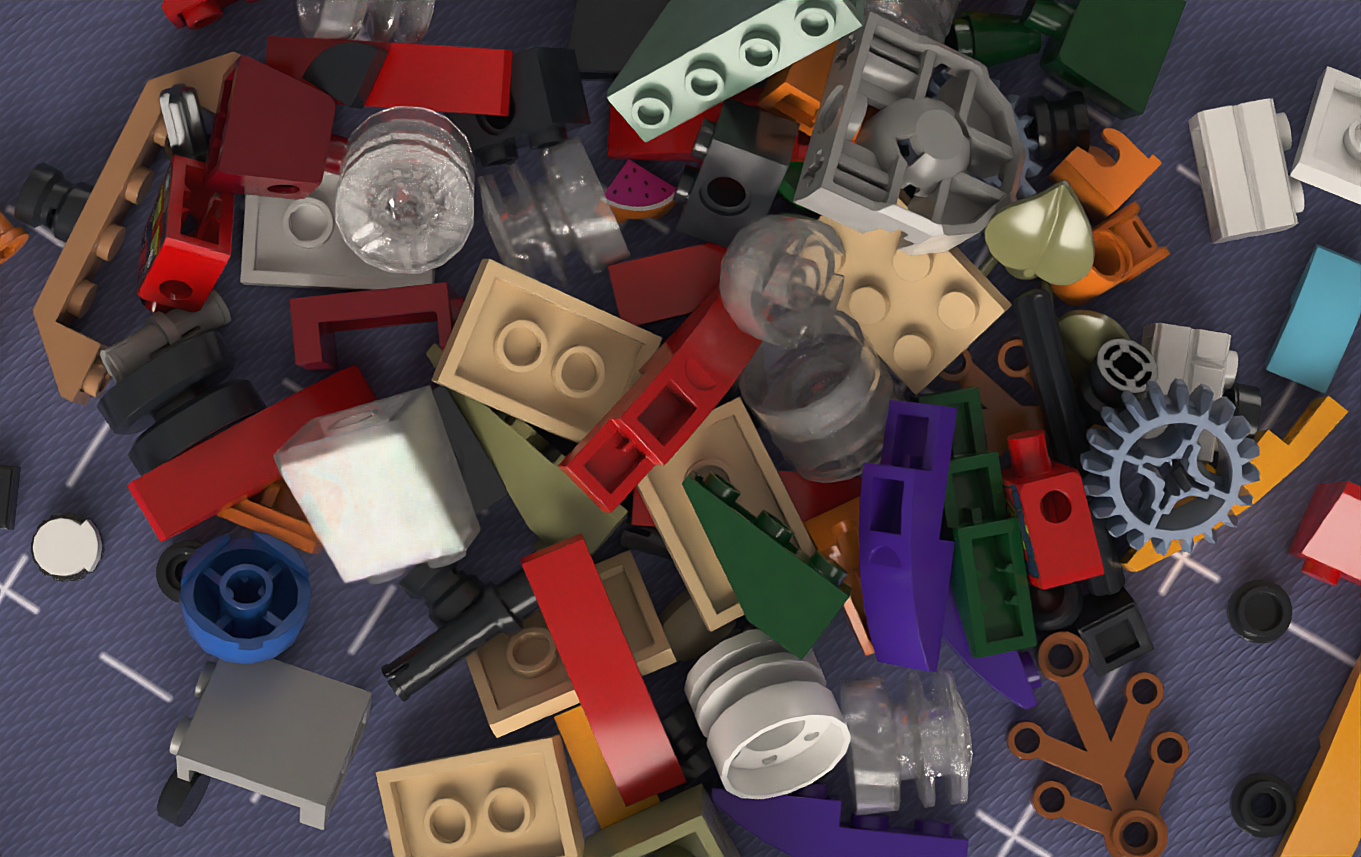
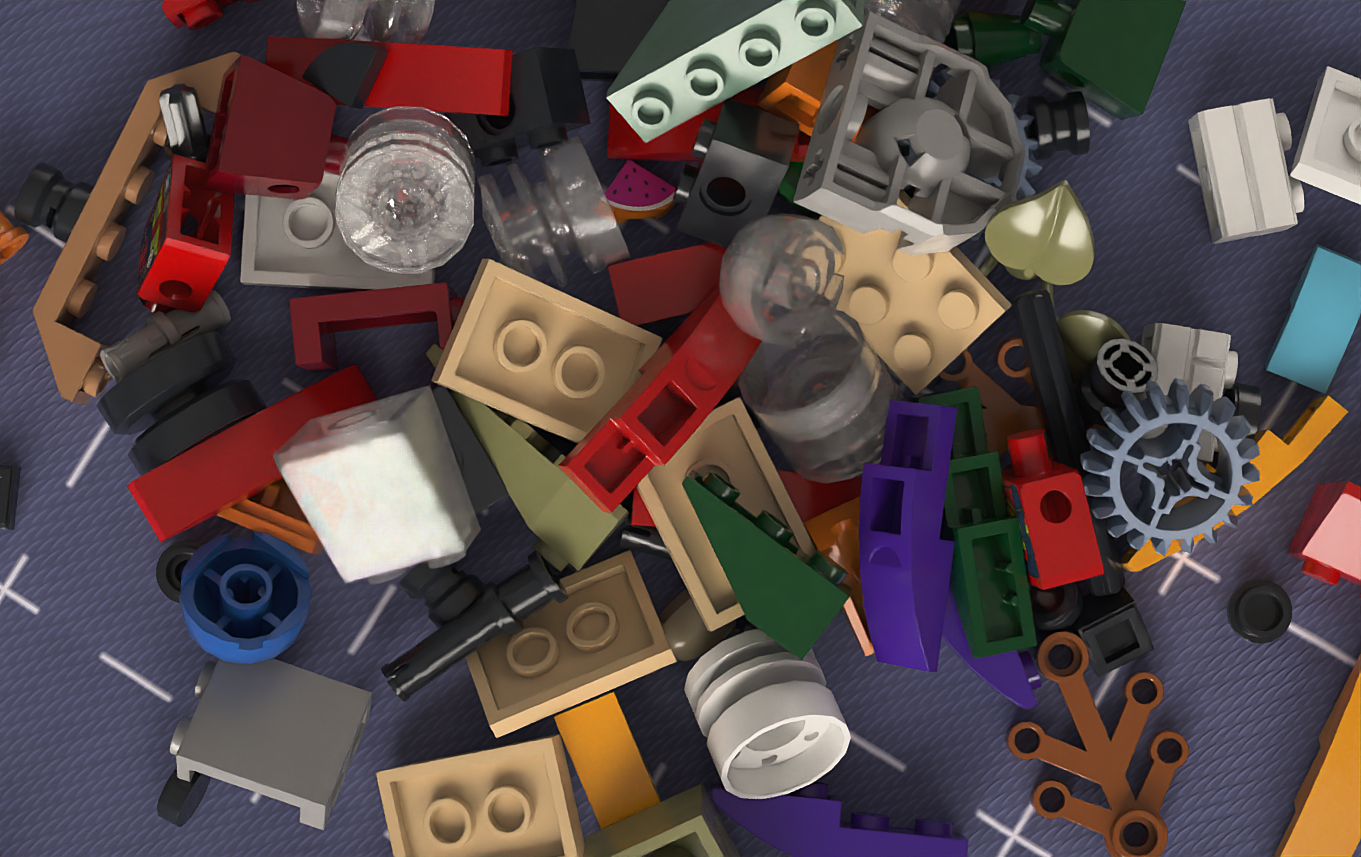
white piece [31,512,105,582] -> none
red slope [520,533,686,807] -> none
black wheel [661,700,714,790] -> none
clear wheel [839,668,973,815] -> none
orange hinge [1048,128,1162,225] -> none
orange piece [1050,201,1171,307] -> none
black plate [1230,773,1296,838] -> none

